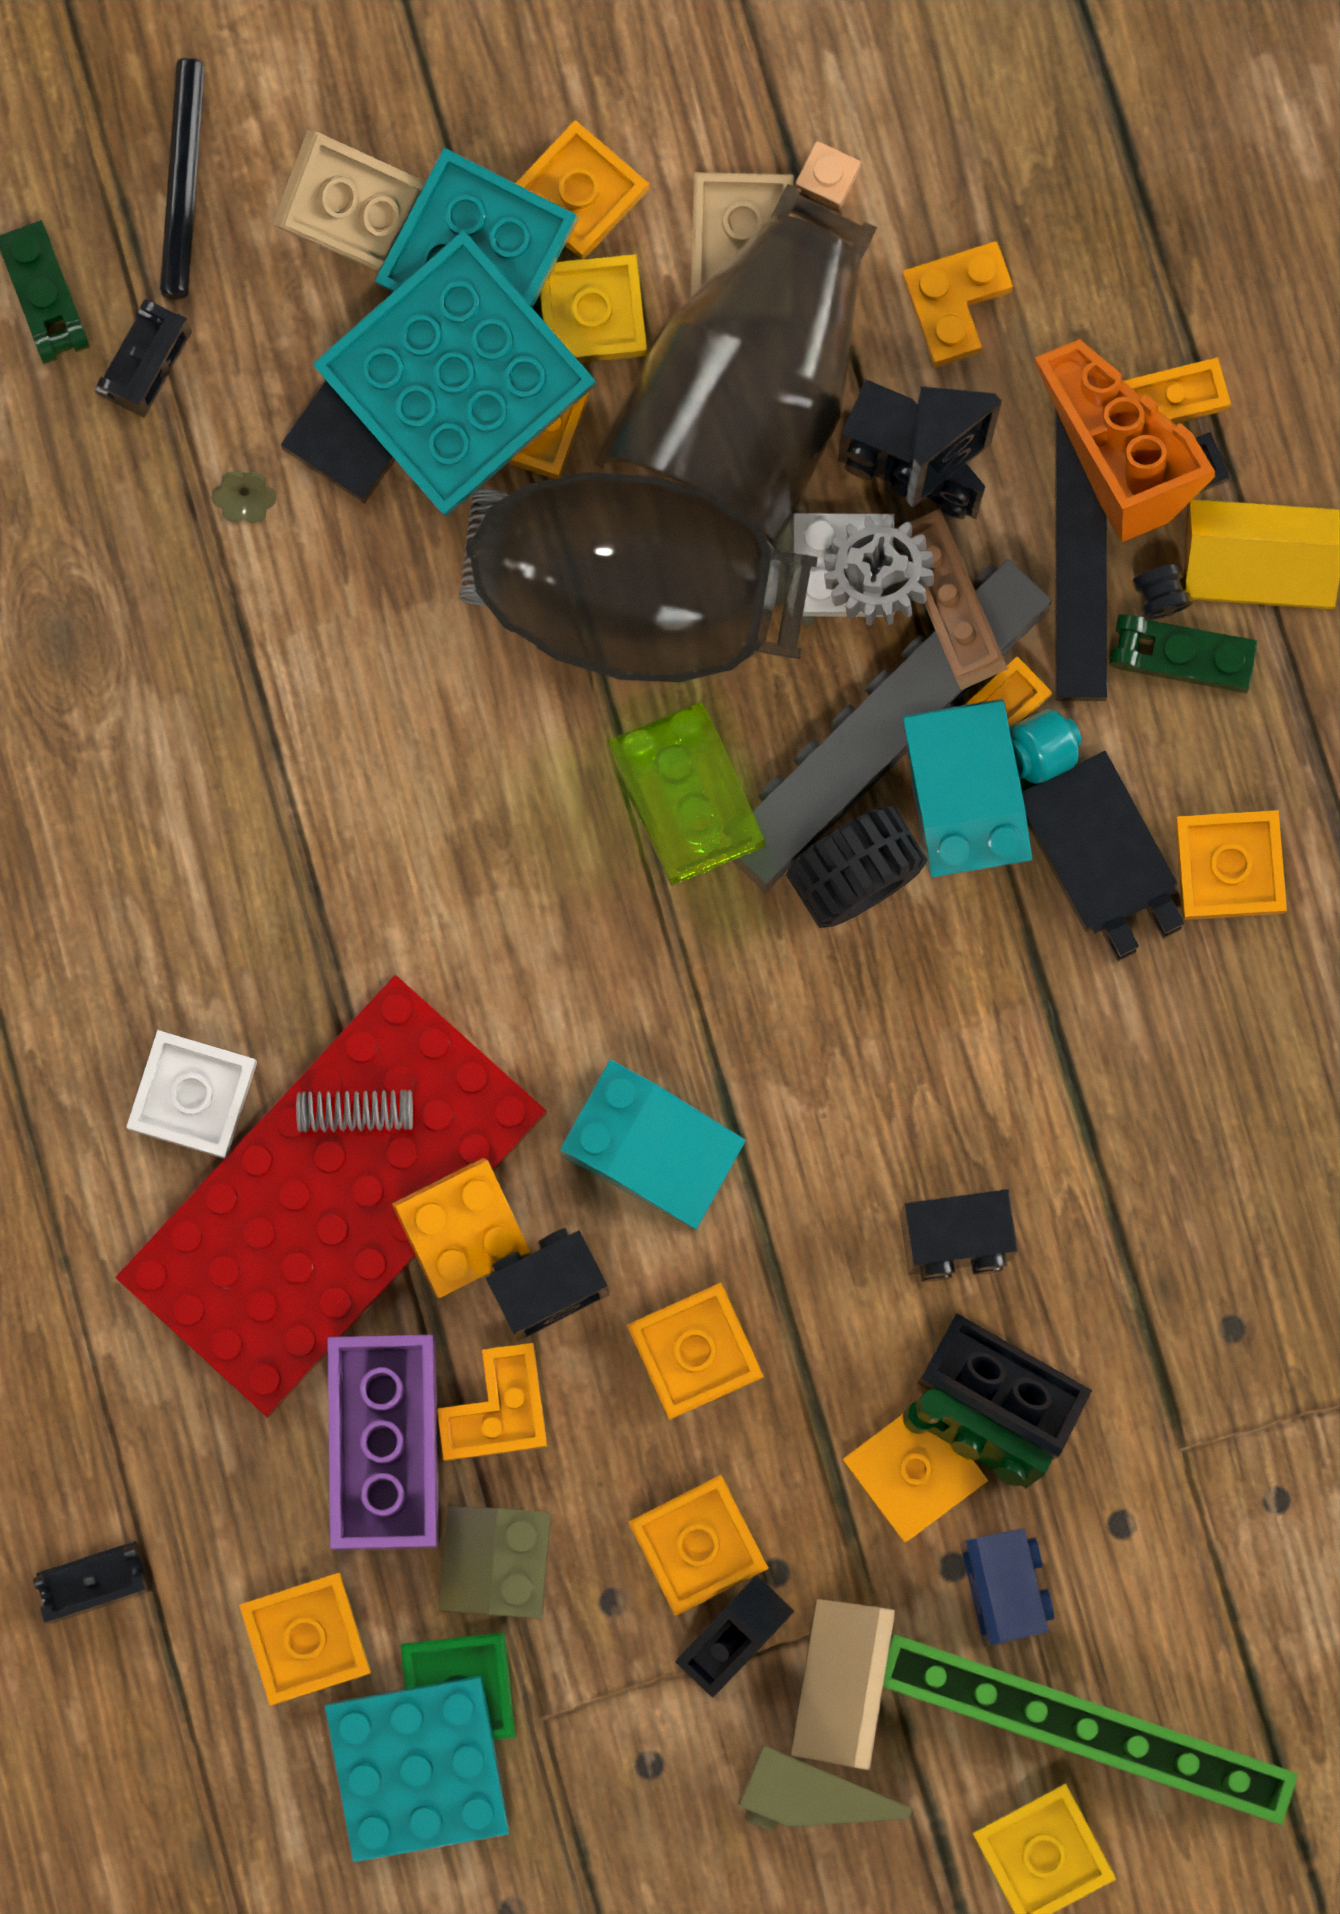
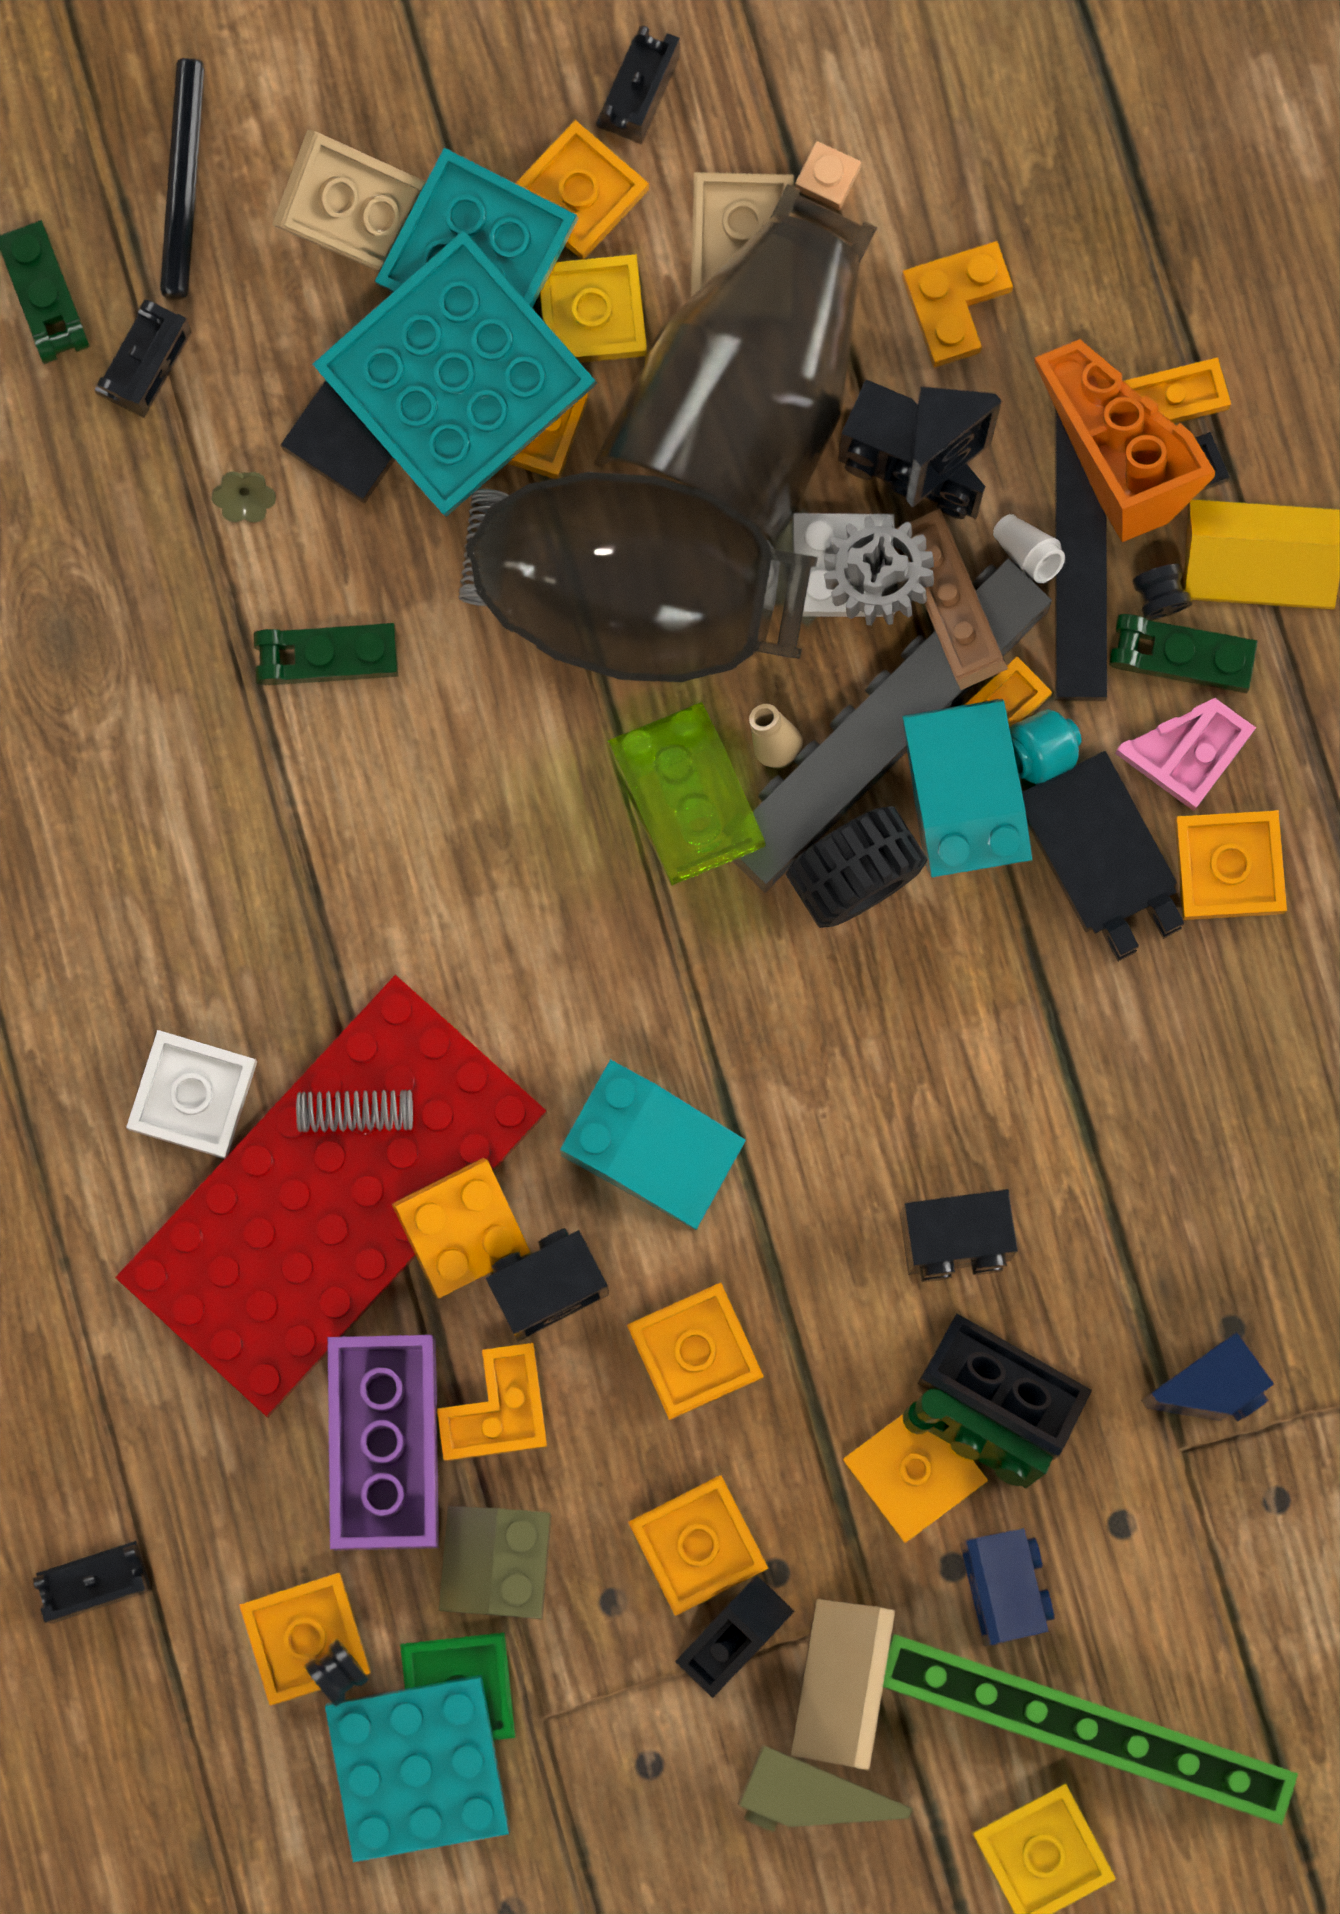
none -> dark green plate [253,623,398,685]
none -> black wheel [304,1639,370,1707]
none -> black hinge [596,26,680,145]
none -> tan cone [749,704,803,769]
none -> white cone [993,514,1065,583]
none -> bright pink wing [1115,698,1256,811]
none -> dark blue slope [1141,1332,1274,1422]

